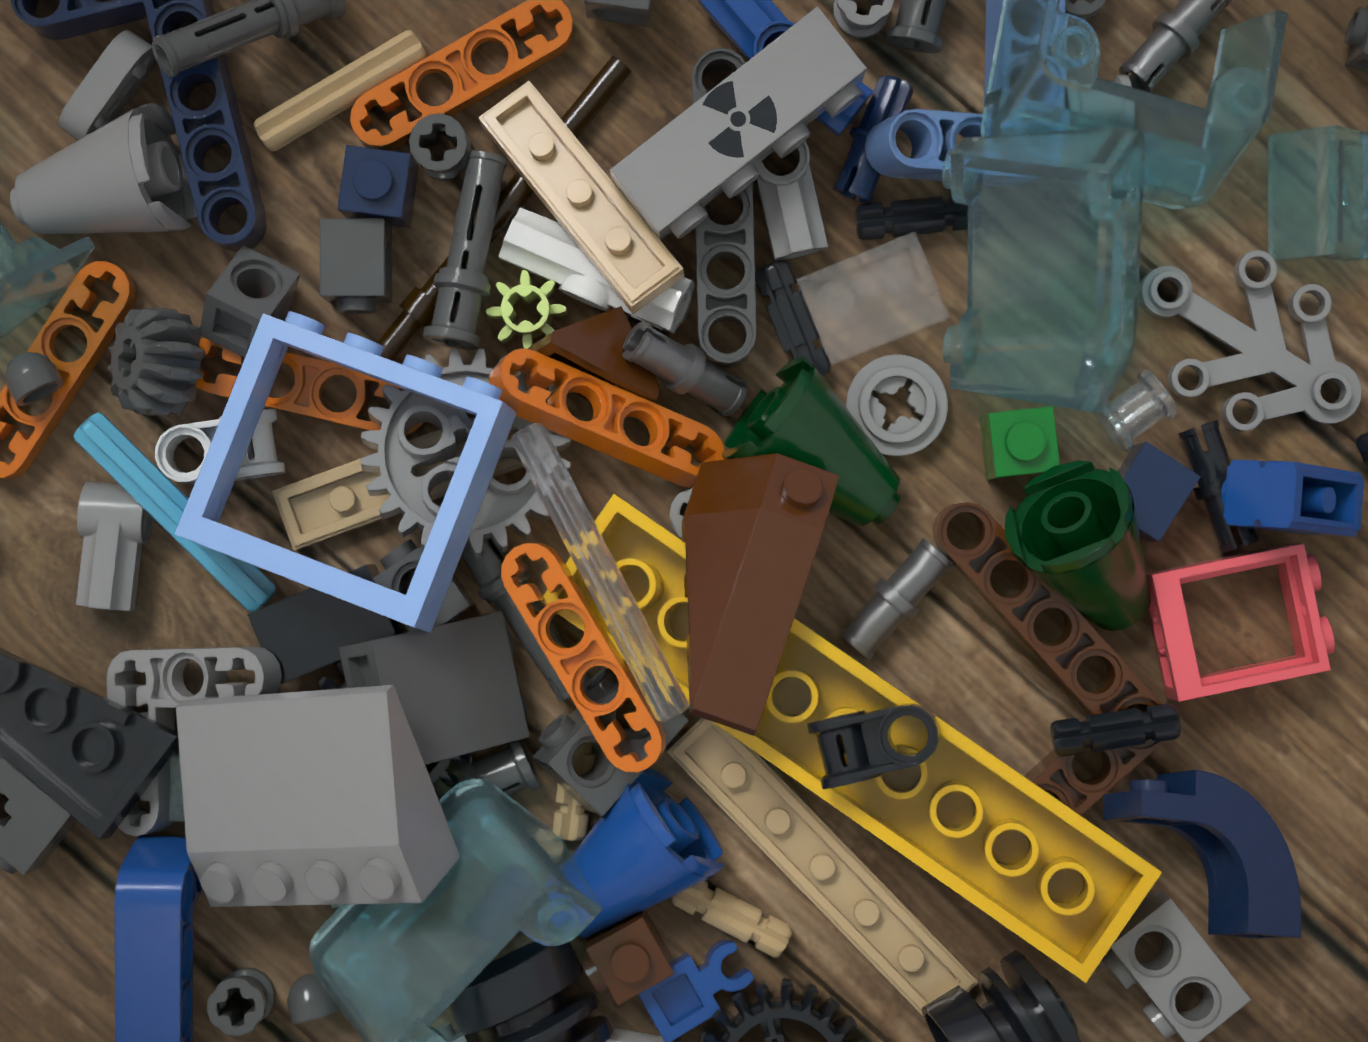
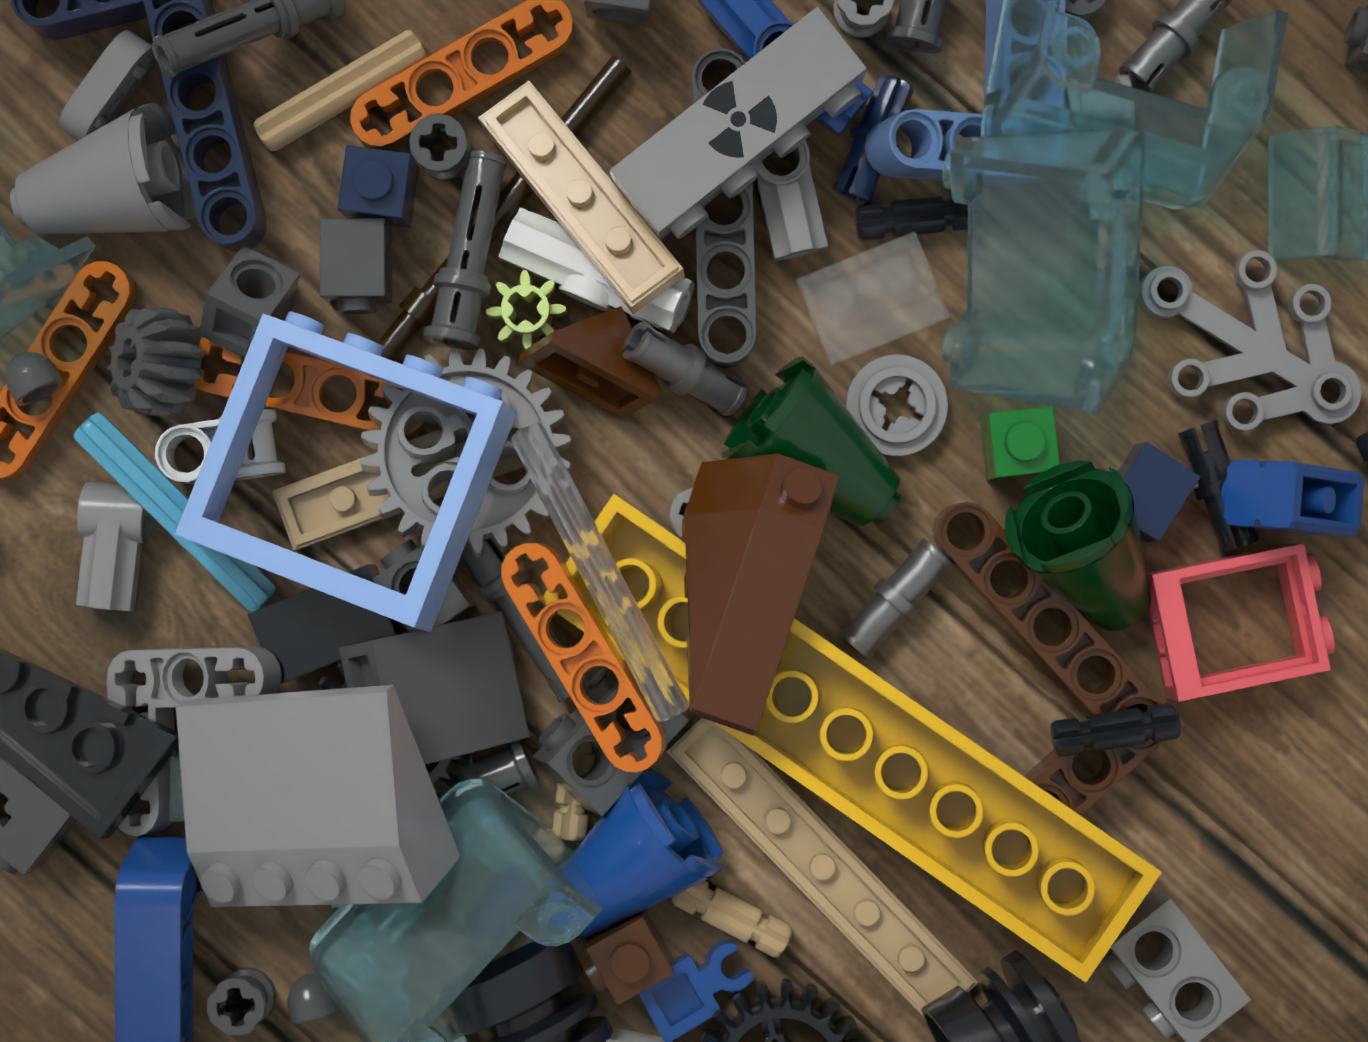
orange beam [489,348,725,488] -> none
black axle [755,260,831,376] -> none
black piece [807,703,940,789] -> none
clear bush [1092,369,1178,452] -> none
dark blue arch [1103,770,1301,939] -> none

